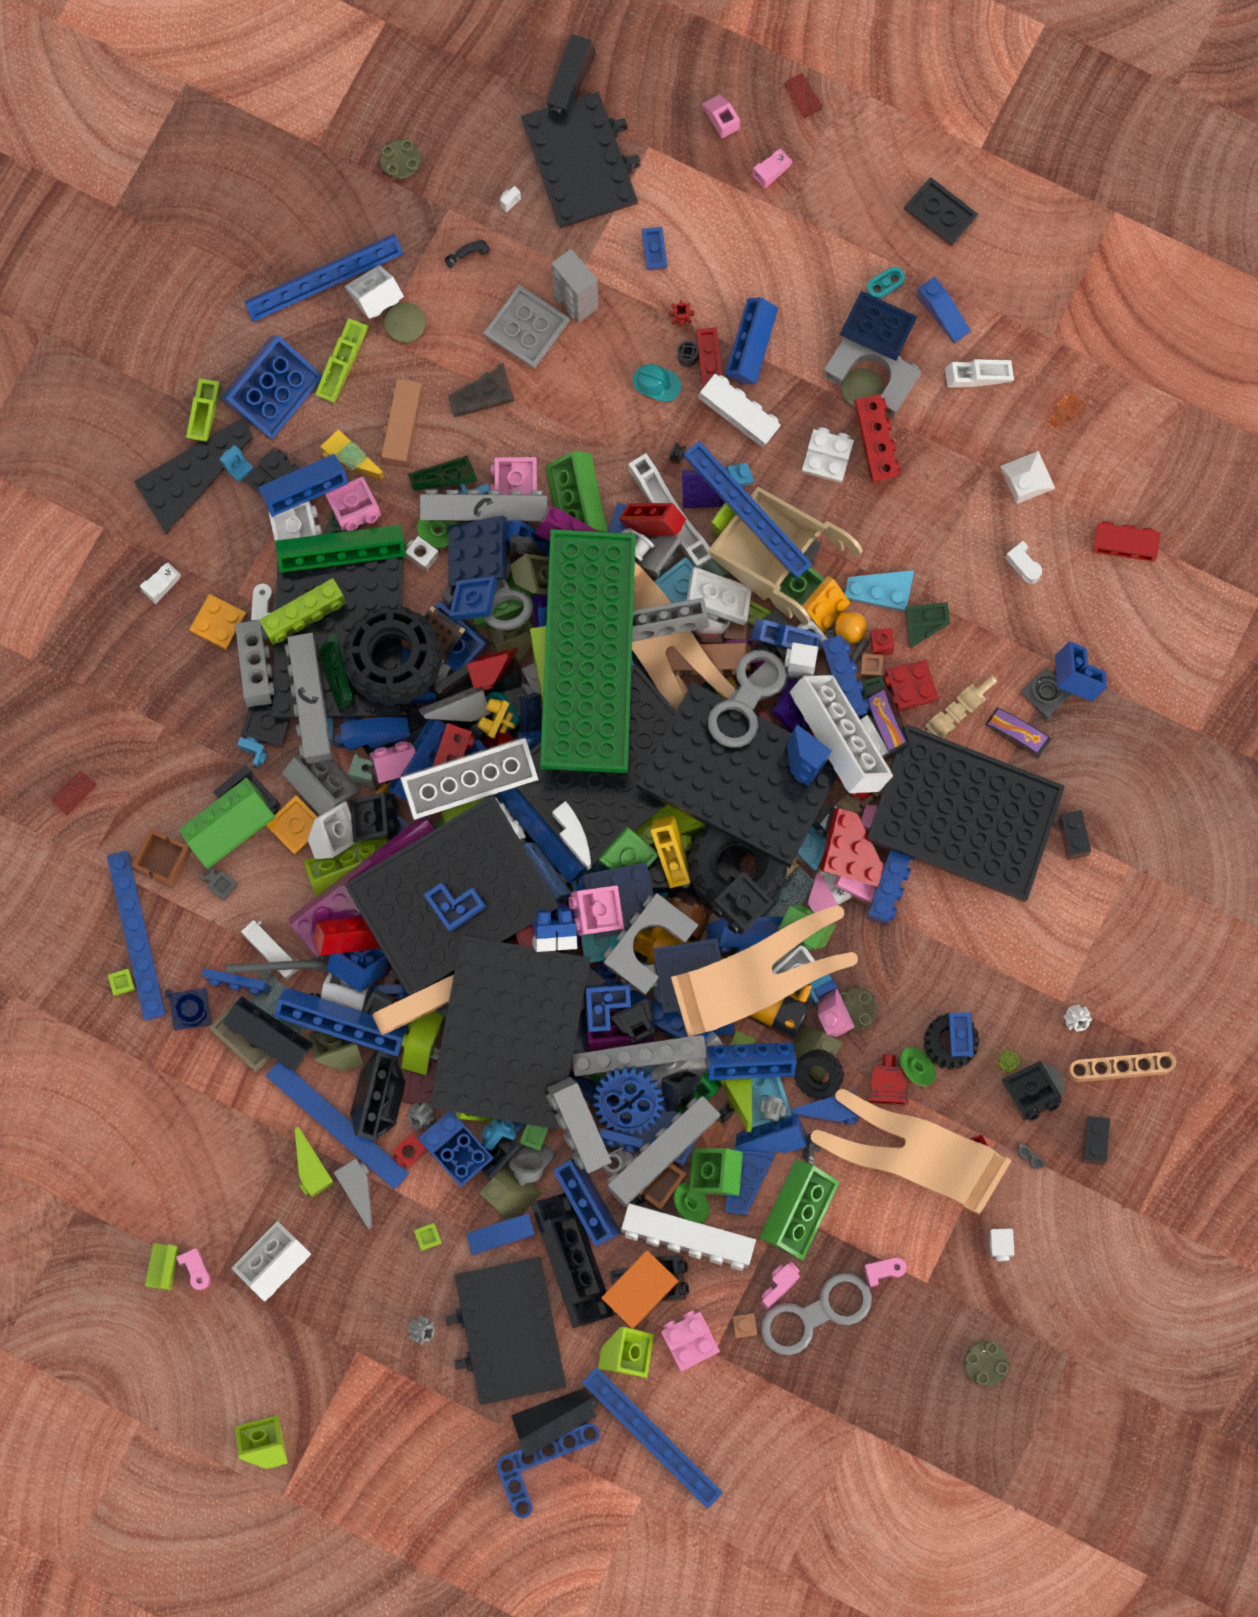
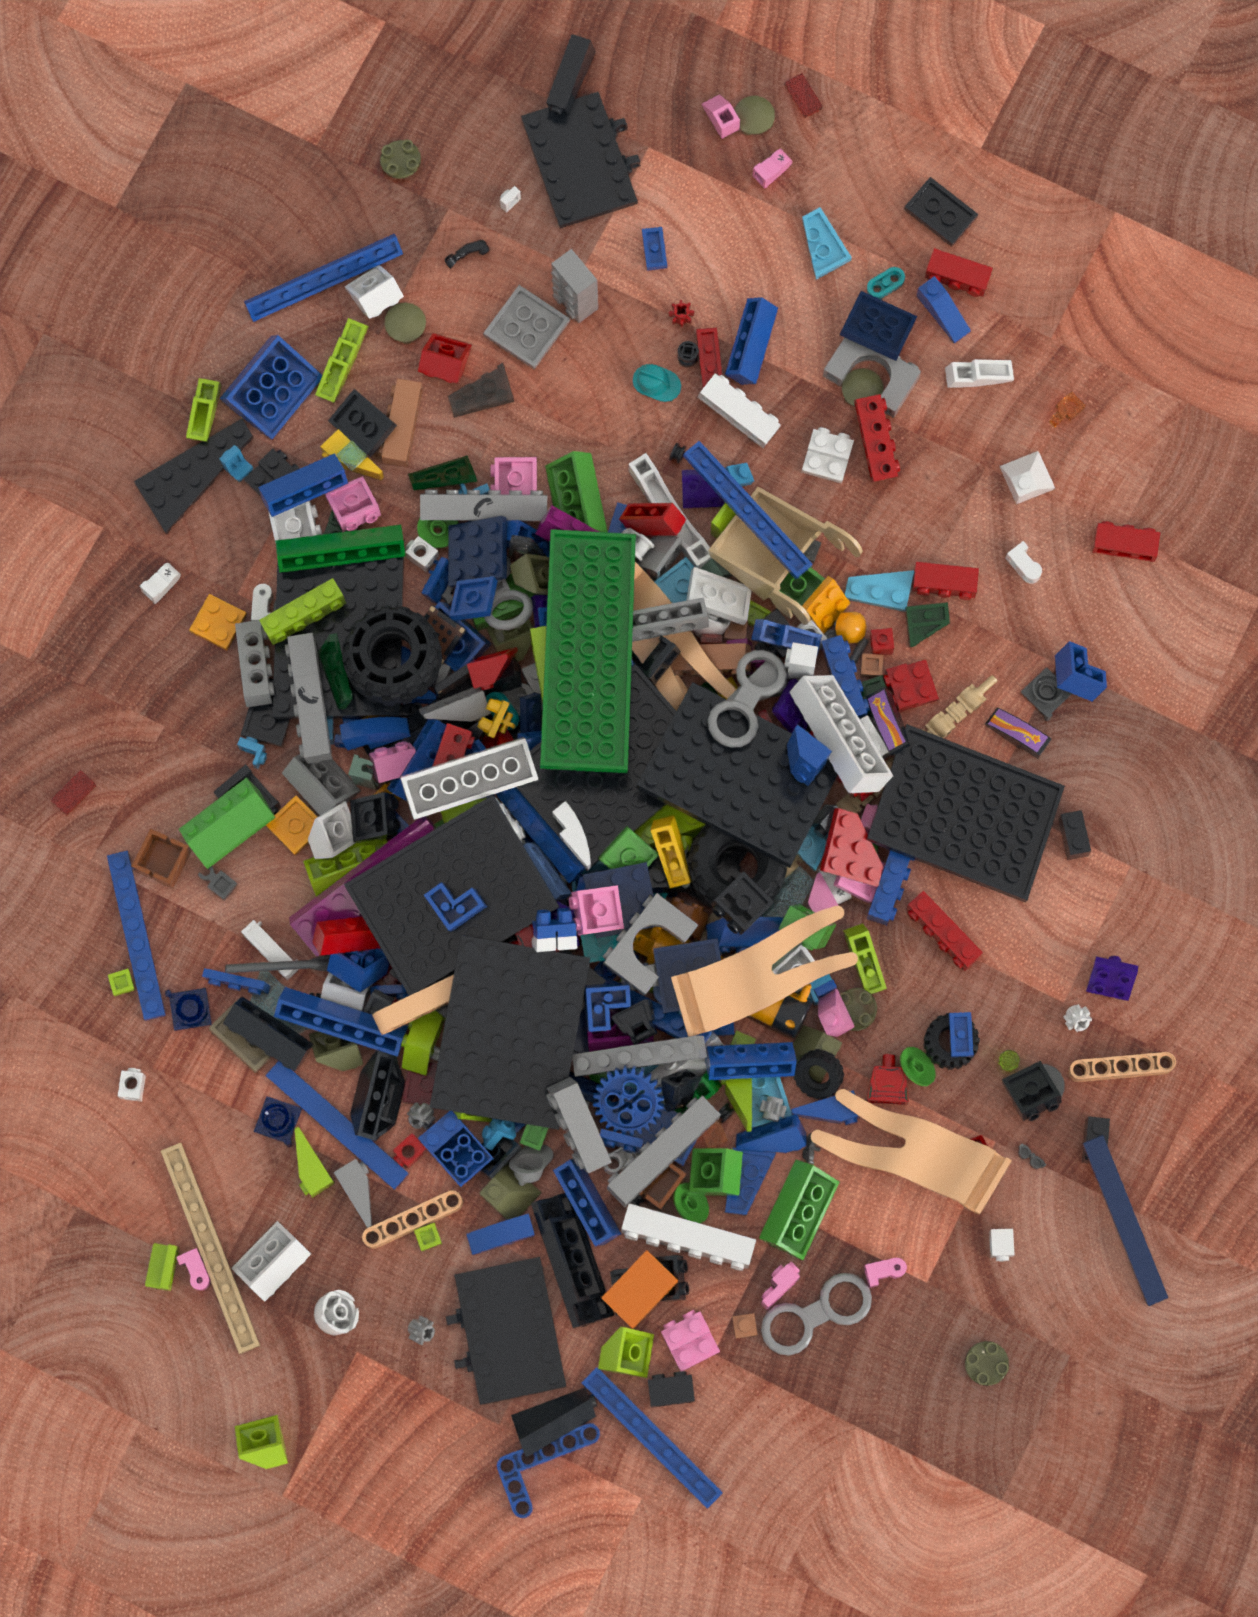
none -> white brick [118,1068,146,1102]
none -> tan plate [161,1143,260,1354]
none -> clear blue hat [253,1096,302,1147]
none -> white cylinder [314,1290,359,1335]
none -> black plate [328,389,397,458]
none -> light nougat beam [362,1191,463,1249]
none -> red slope [418,333,472,383]
none -> blue plate [421,557,448,604]
none -> black hinge [638,635,681,685]
none -> black brick [648,1371,695,1408]
none -> olive dish [734,96,775,135]
none -> medium azure wing [802,207,852,280]
none -> lime slope [843,923,887,994]
none -> red brick [906,890,983,971]
none -> red brick [912,562,979,600]
none -> red brick [925,248,993,297]
none -> dark blue tile [1082,1135,1169,1306]
none -> dark purple plate [1086,956,1138,1001]

